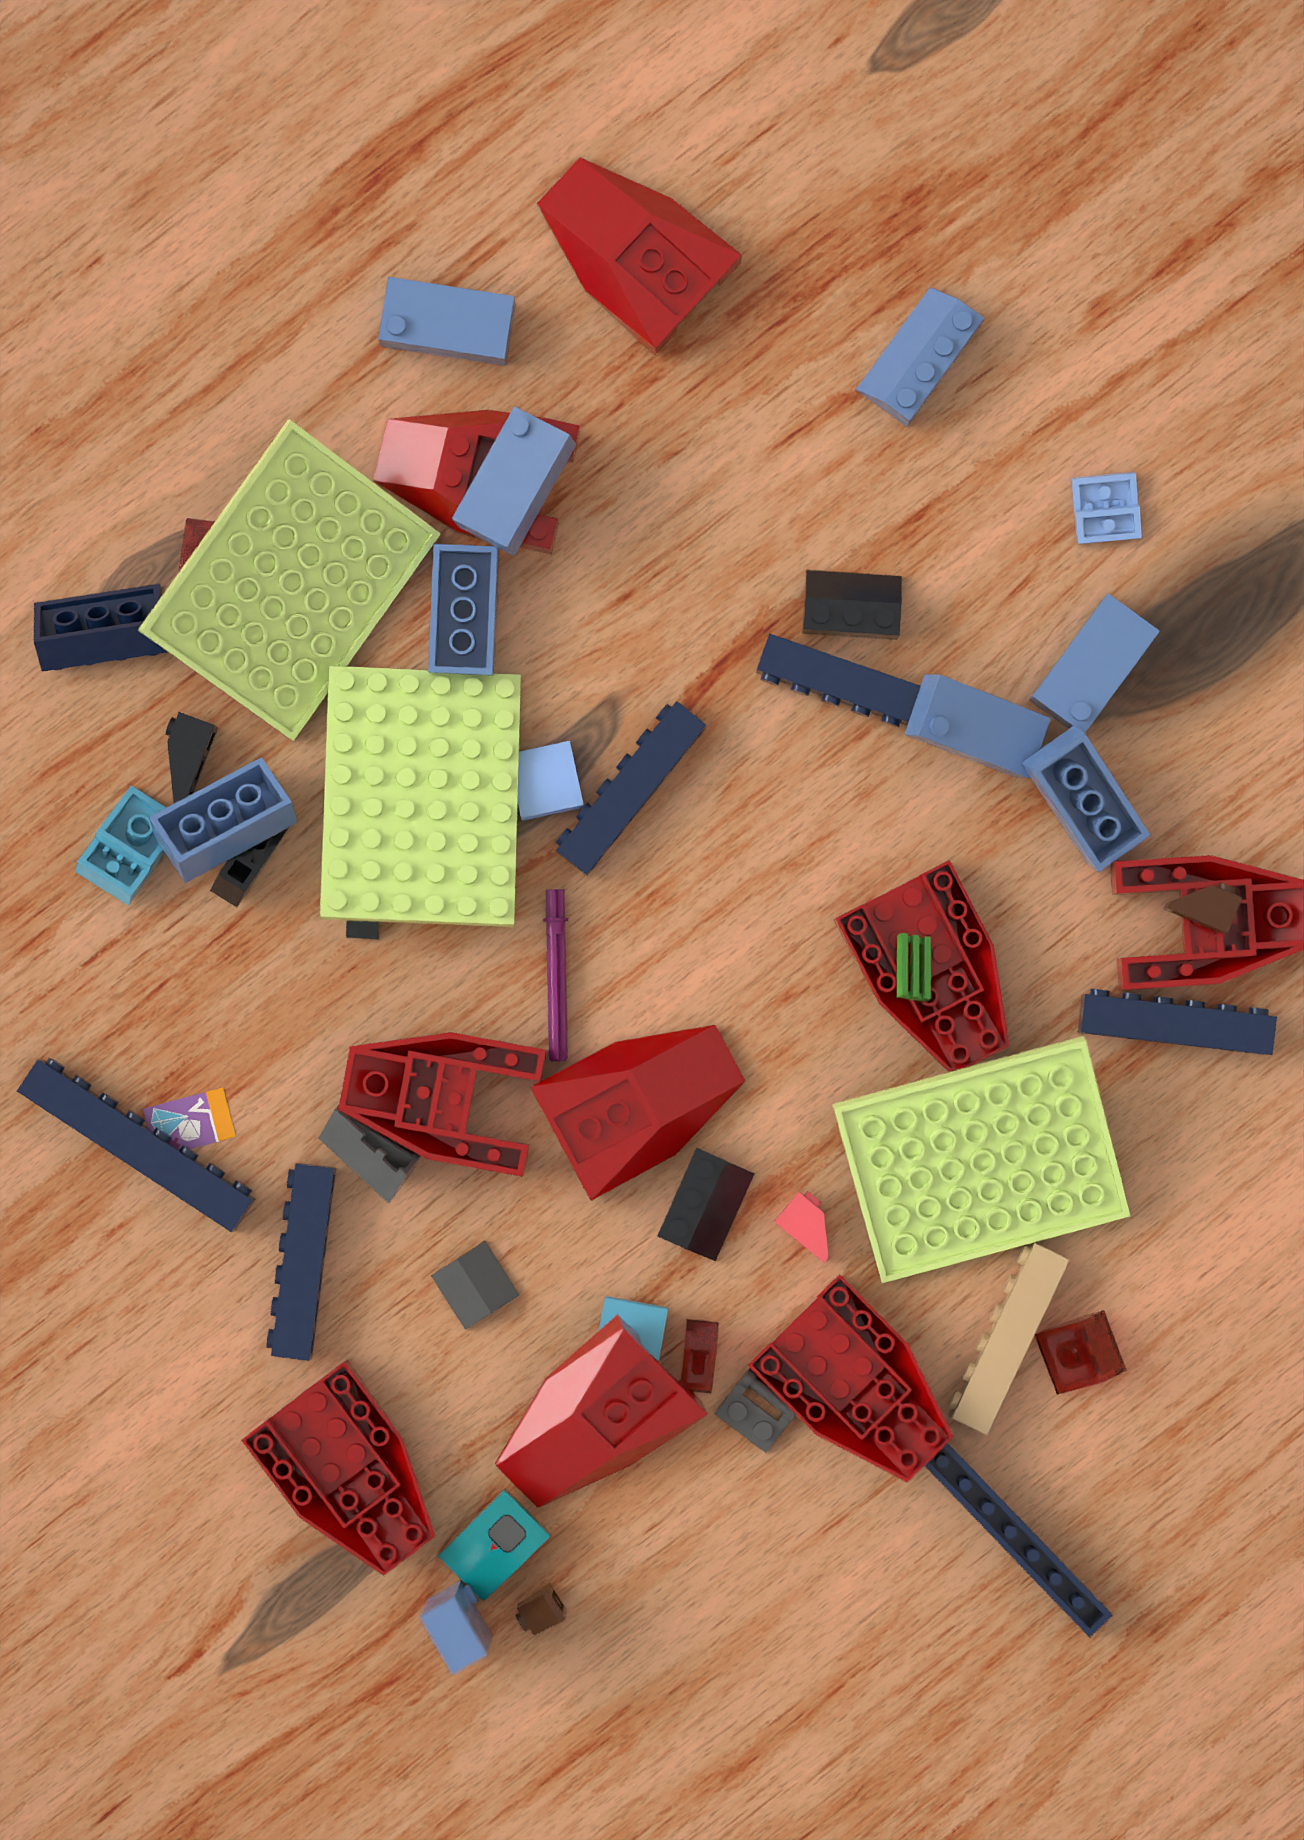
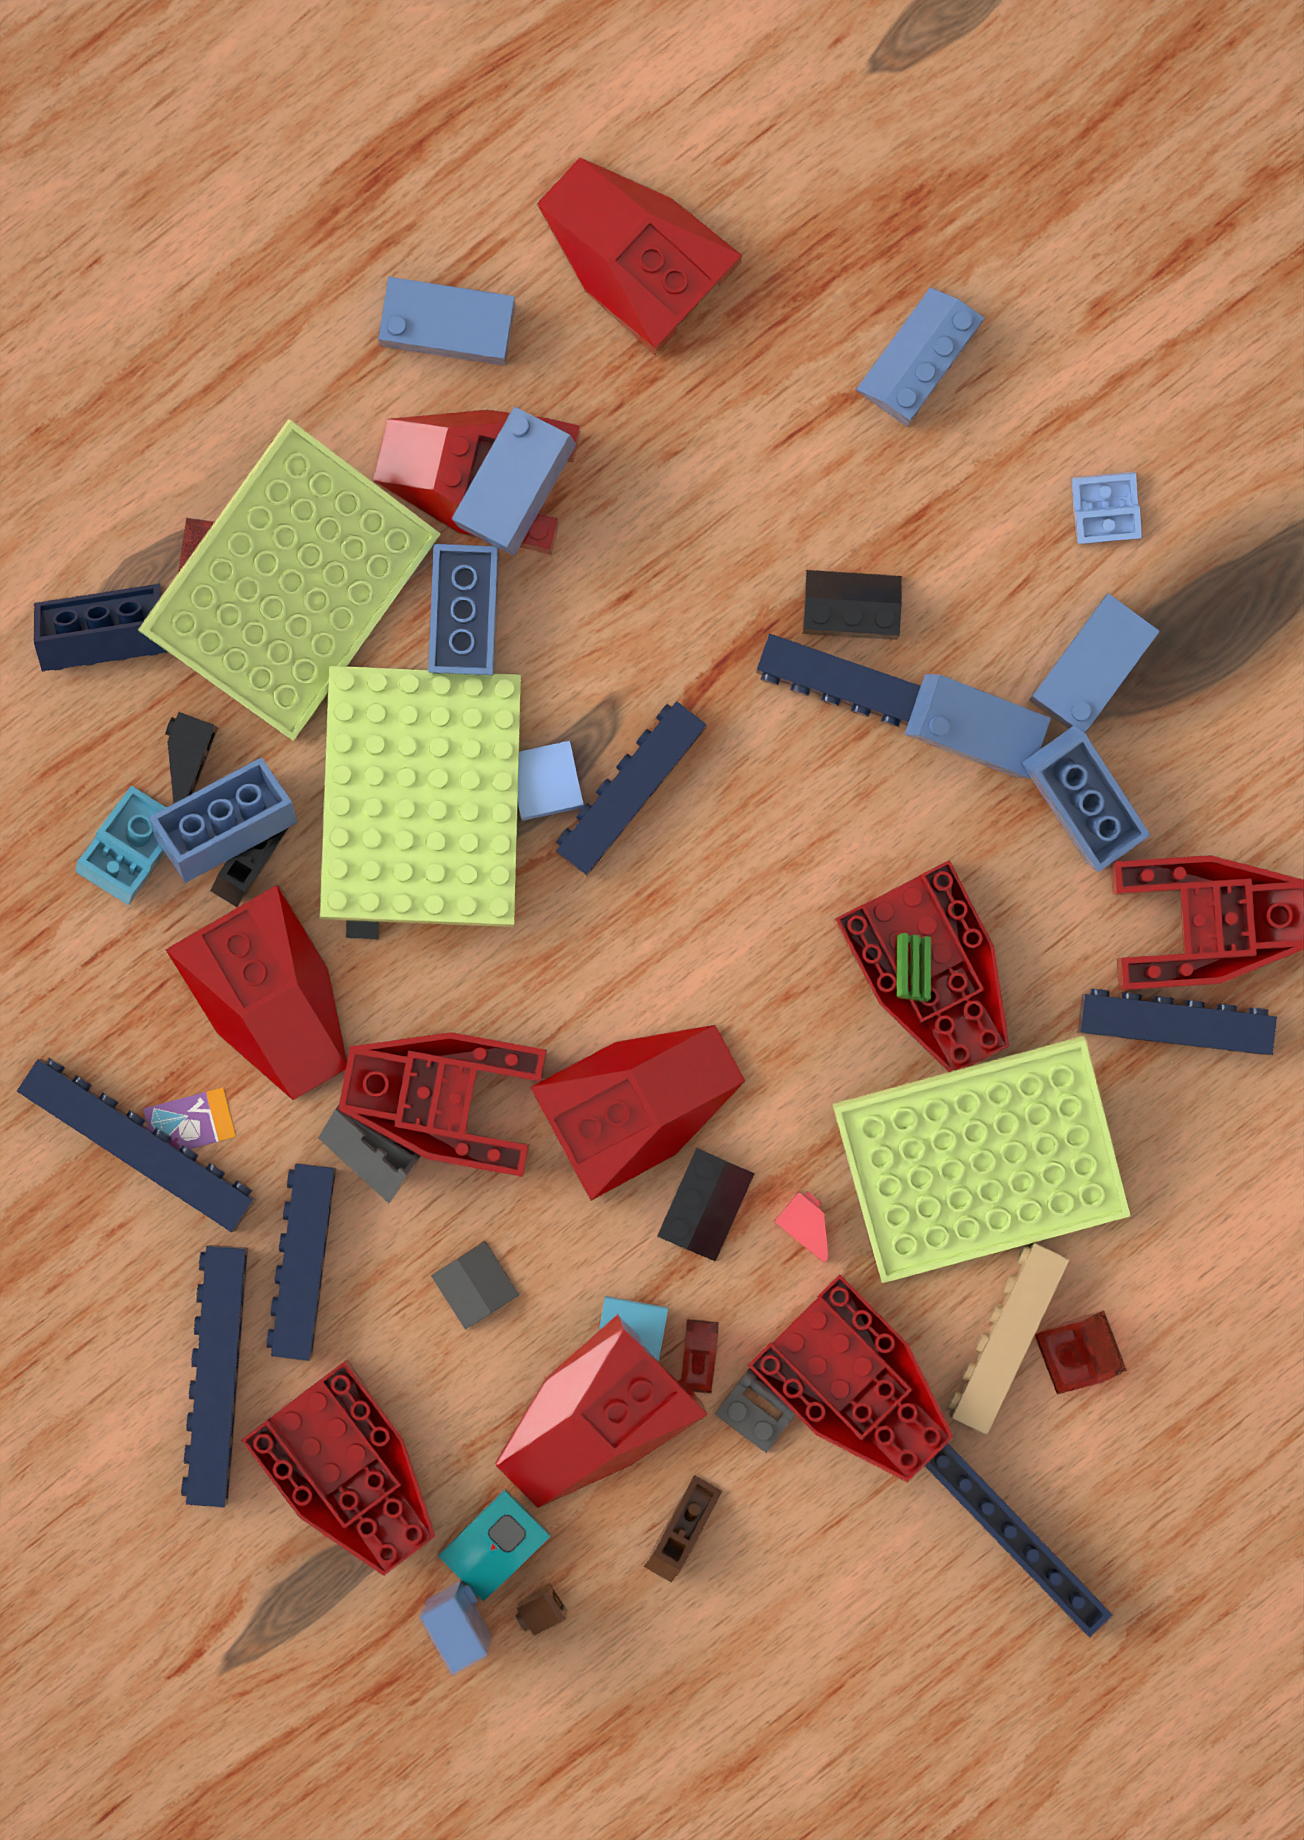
magenta axle [543,889,568,1061] -> none
reddish brown slope [1163,882,1243,934] -> none
none -> red wedge [165,885,347,1100]
none -> dark blue brick [181,1245,248,1508]
none -> reddish brown slope [644,1475,722,1583]

